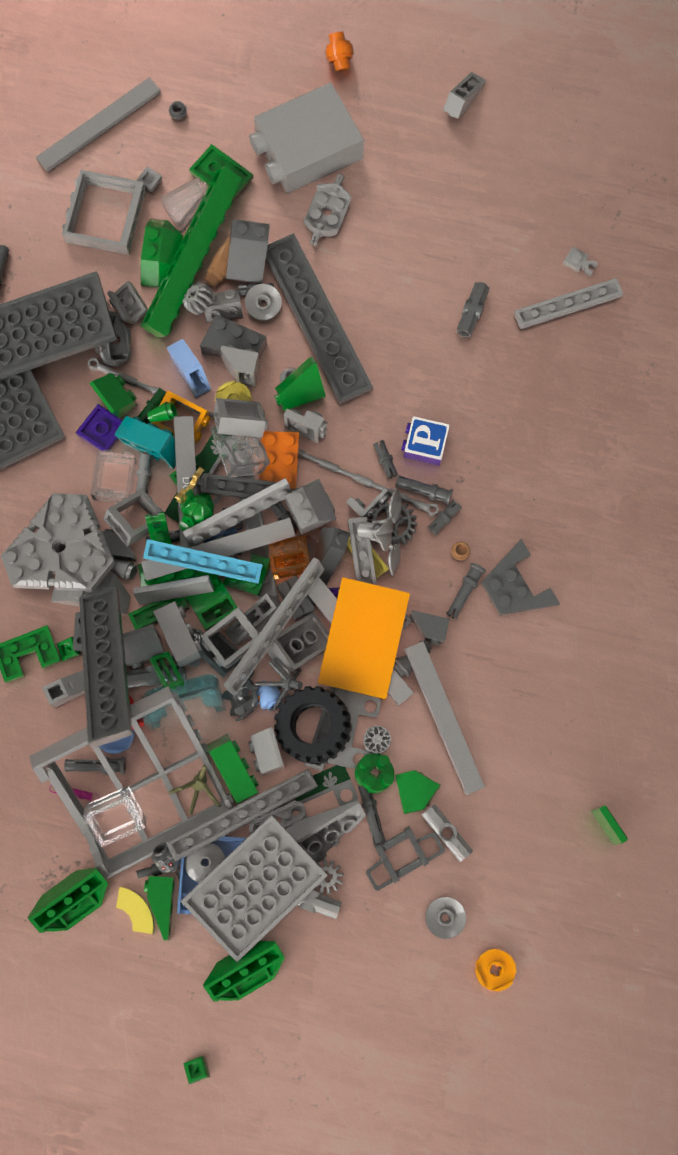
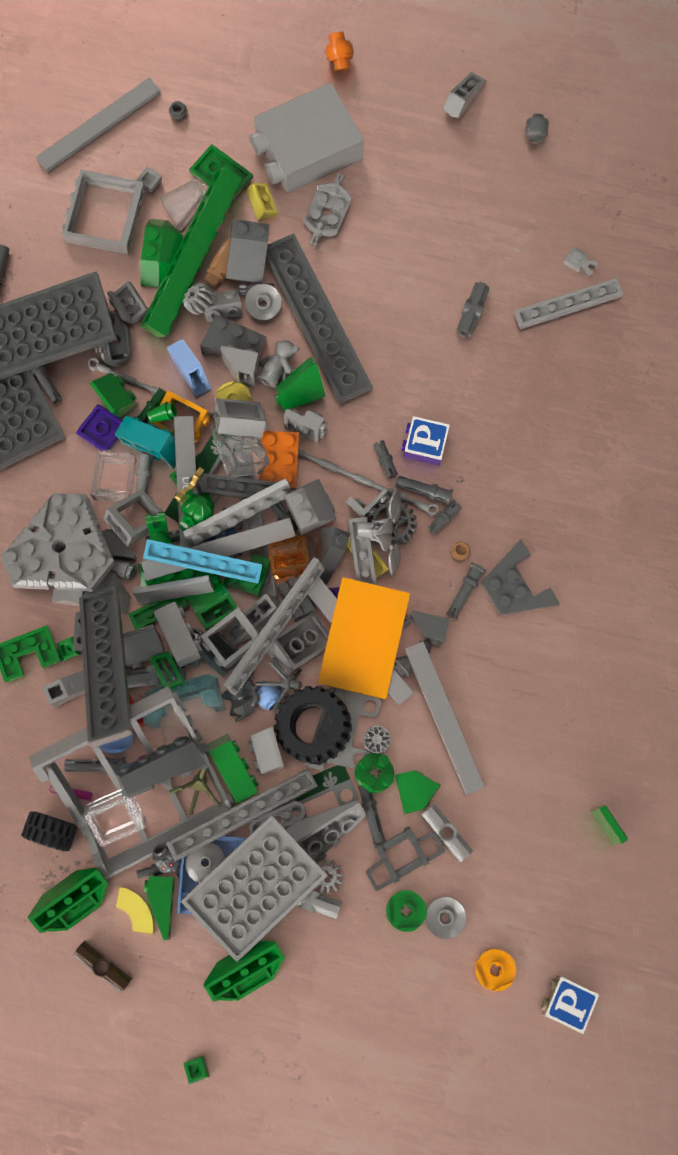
none -> black tyre [21,811,78,852]
none -> dark grey pin [31,365,62,404]
none -> dark brown piece [73,940,133,993]
none -> dark grey wedge [114,736,208,798]
none -> light yellow slope [247,183,279,221]
none -> light grey piece [257,340,300,388]
none -> green plate [386,890,427,932]
none -> dark grey head [525,114,549,142]
none -> piece [541,975,599,1034]

